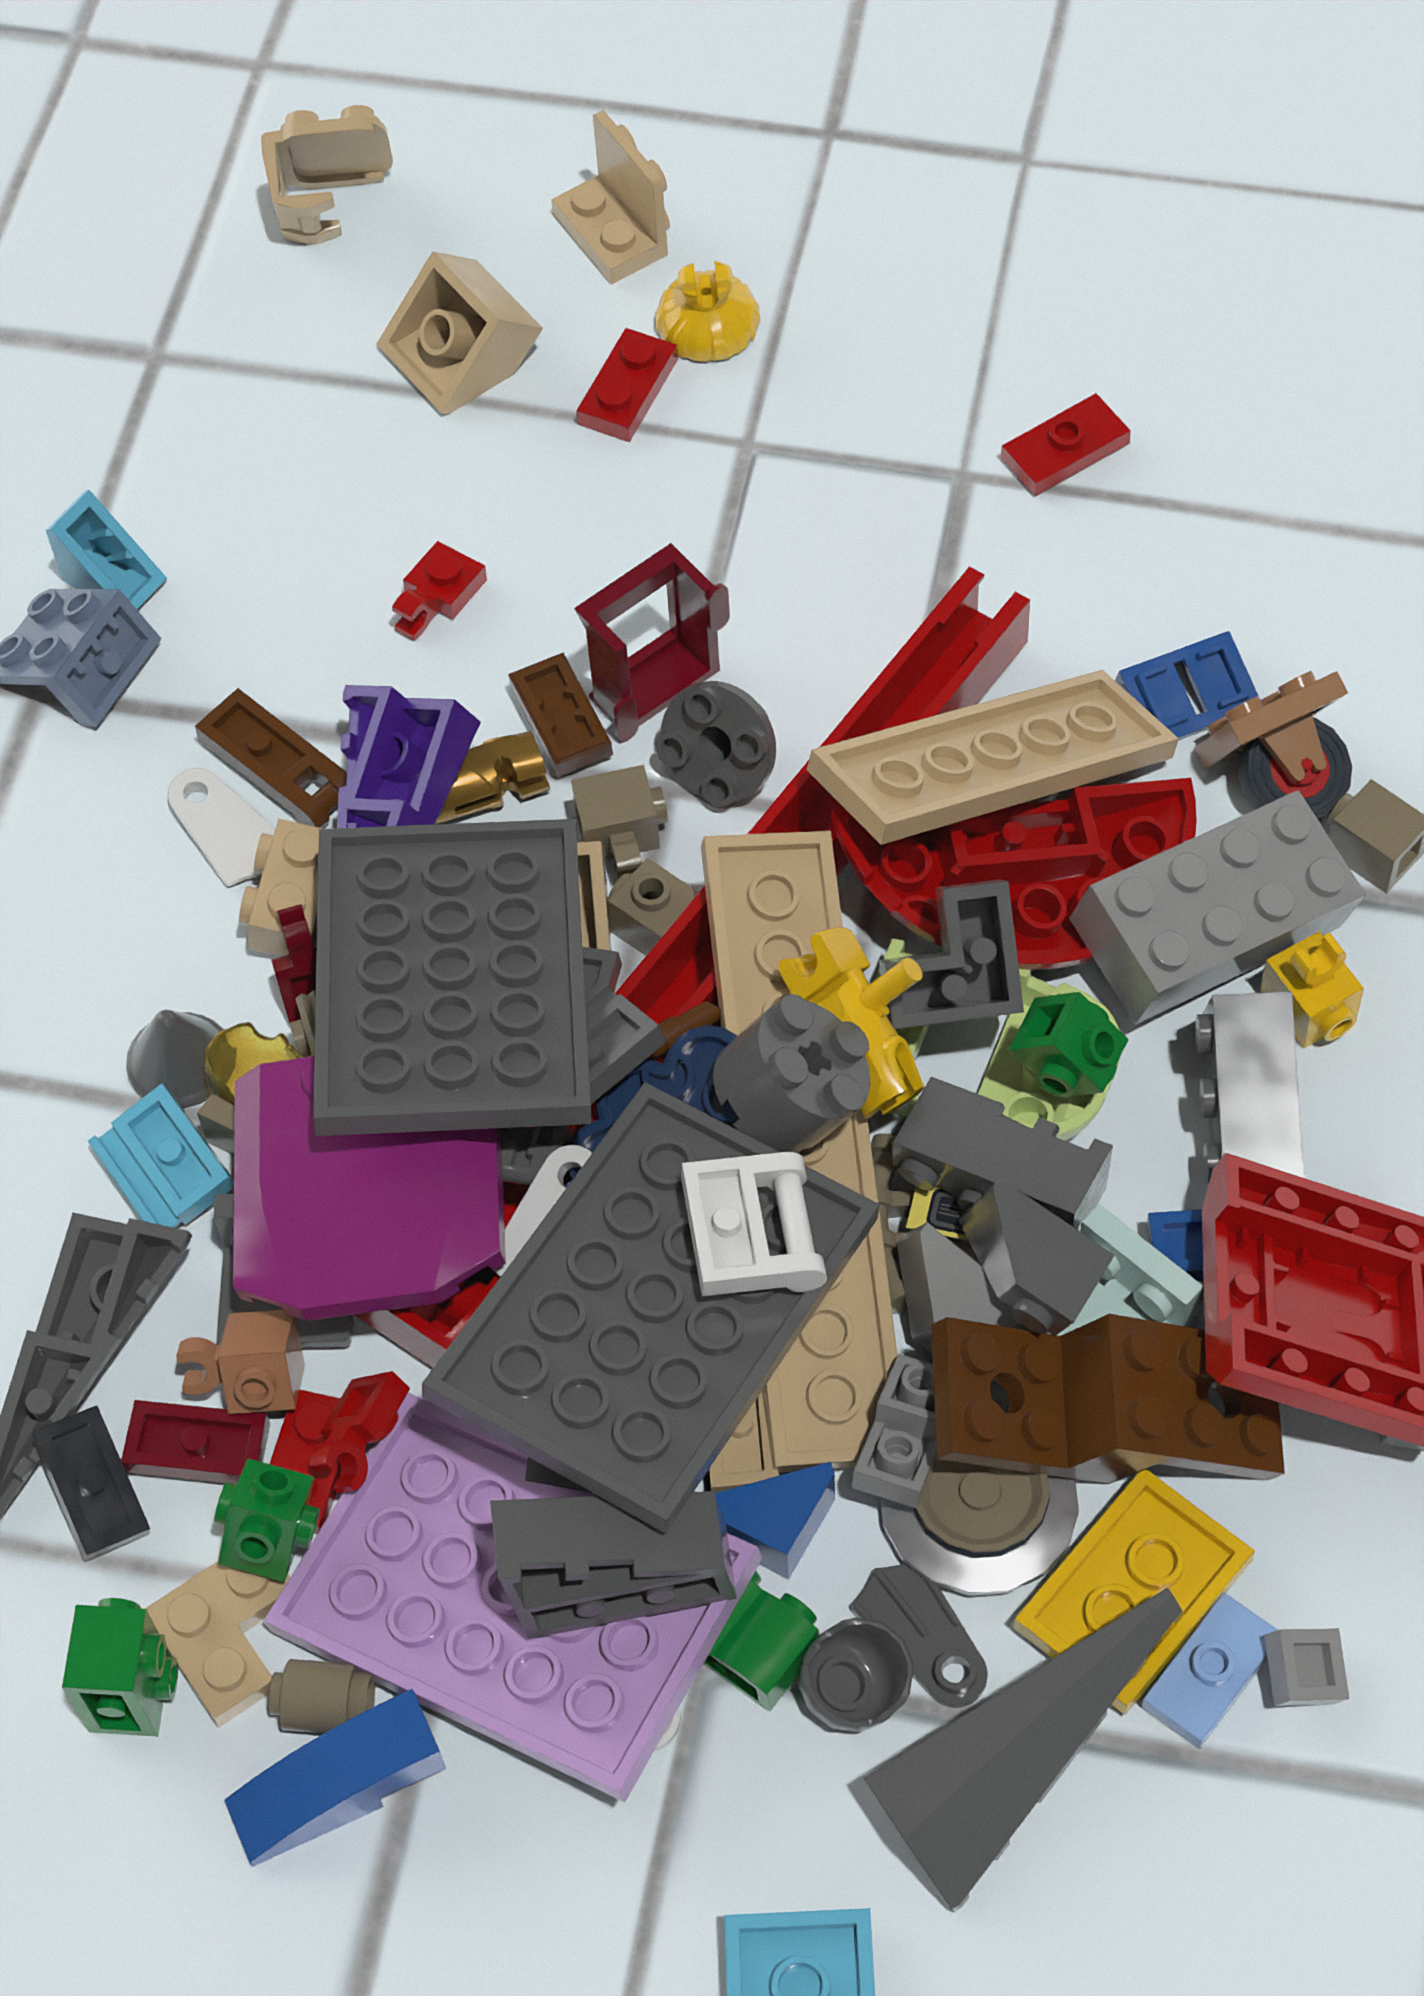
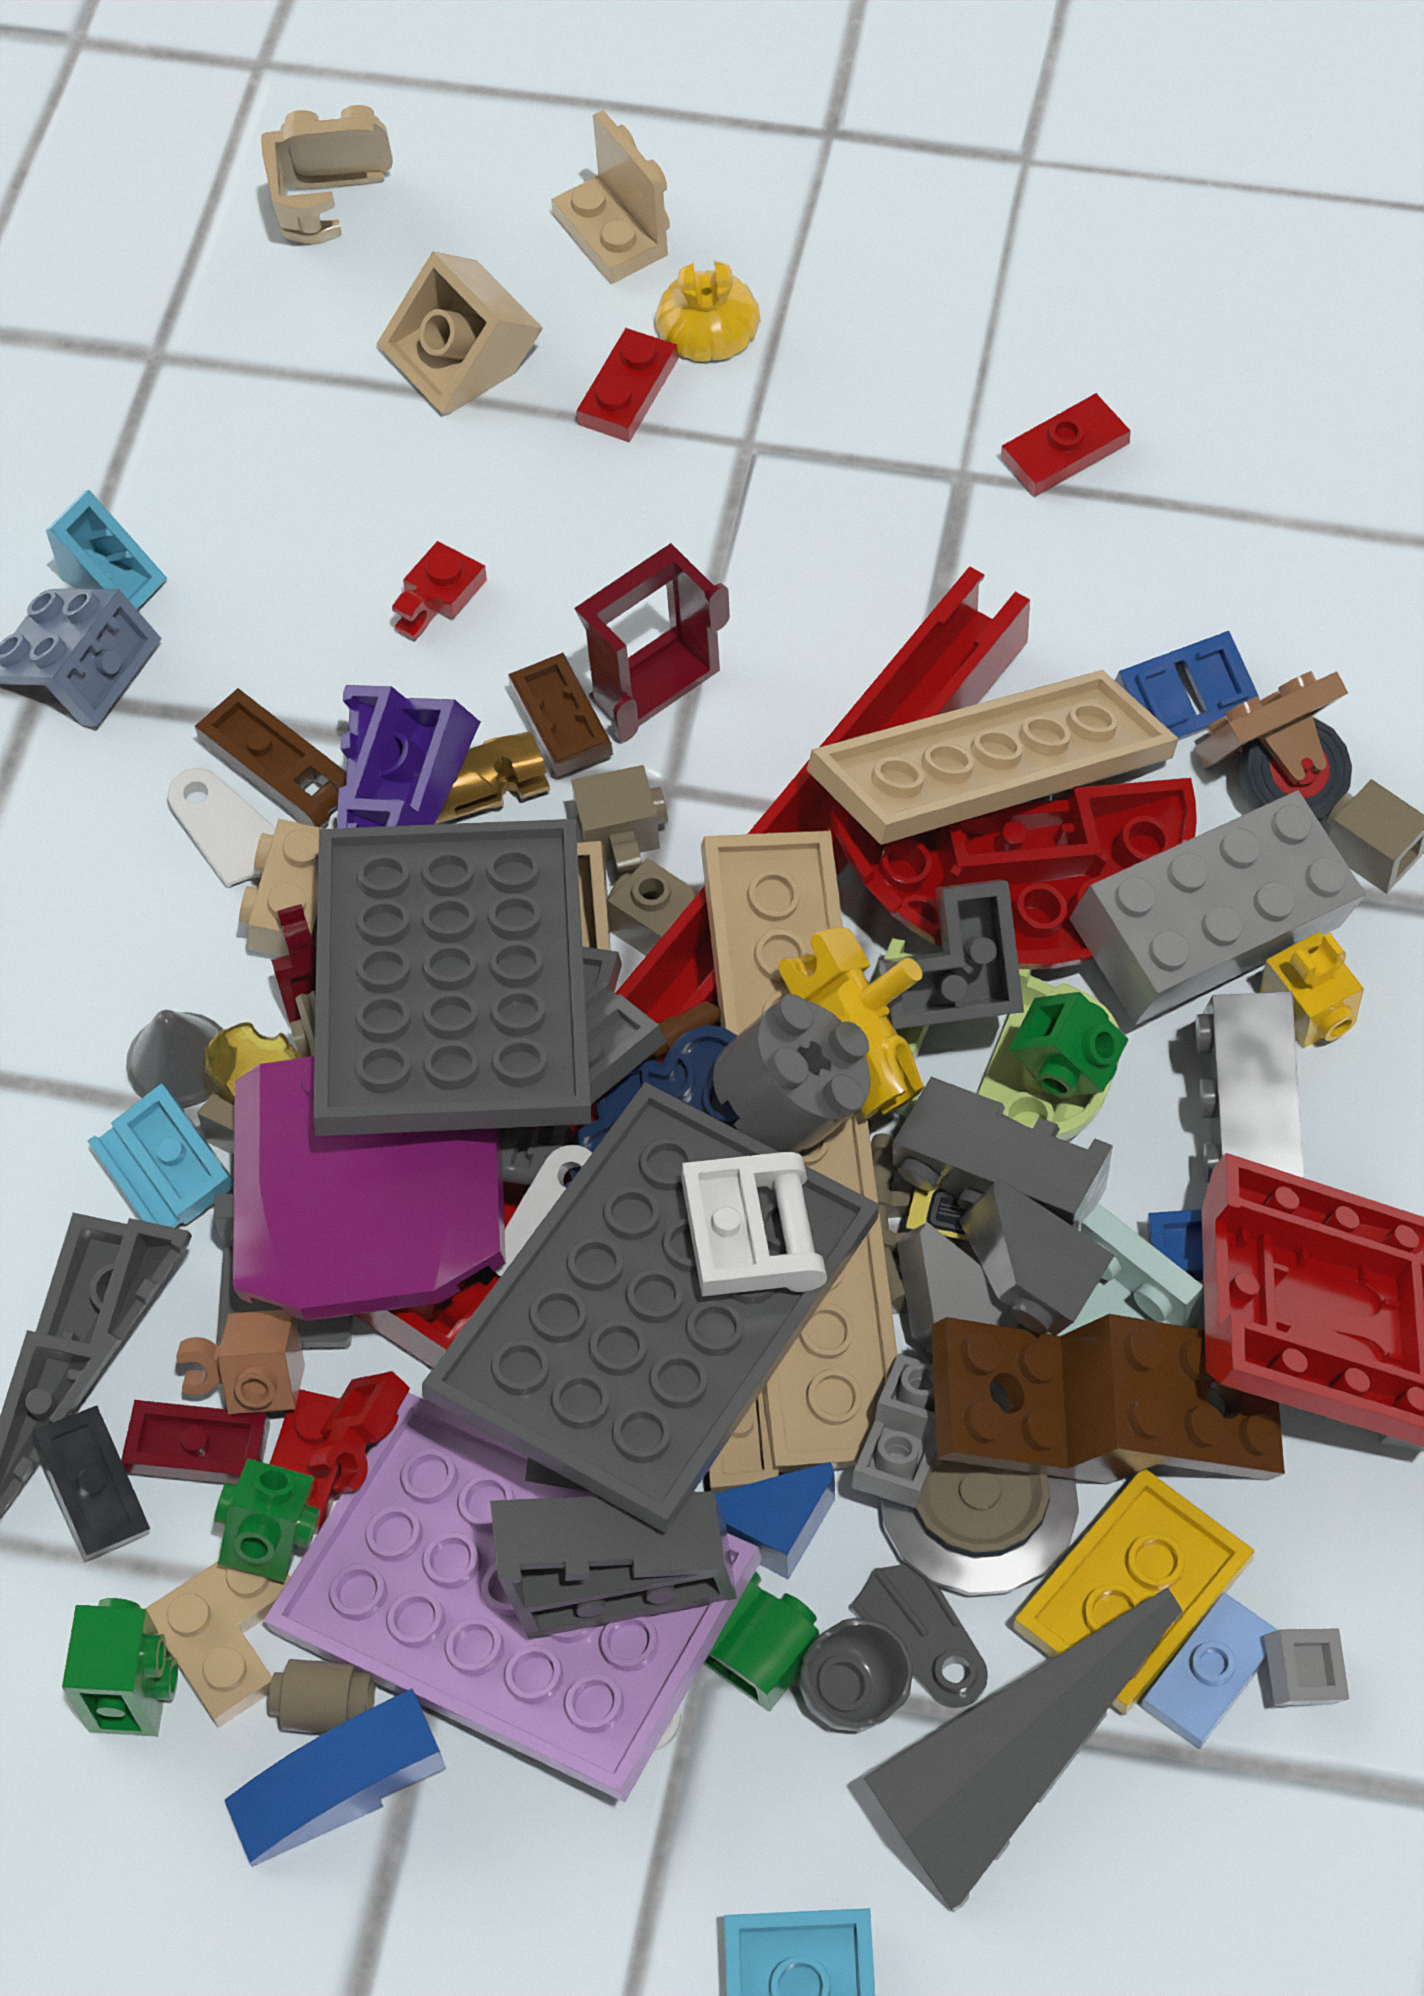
dark grey plate [656,681,776,807] -> none

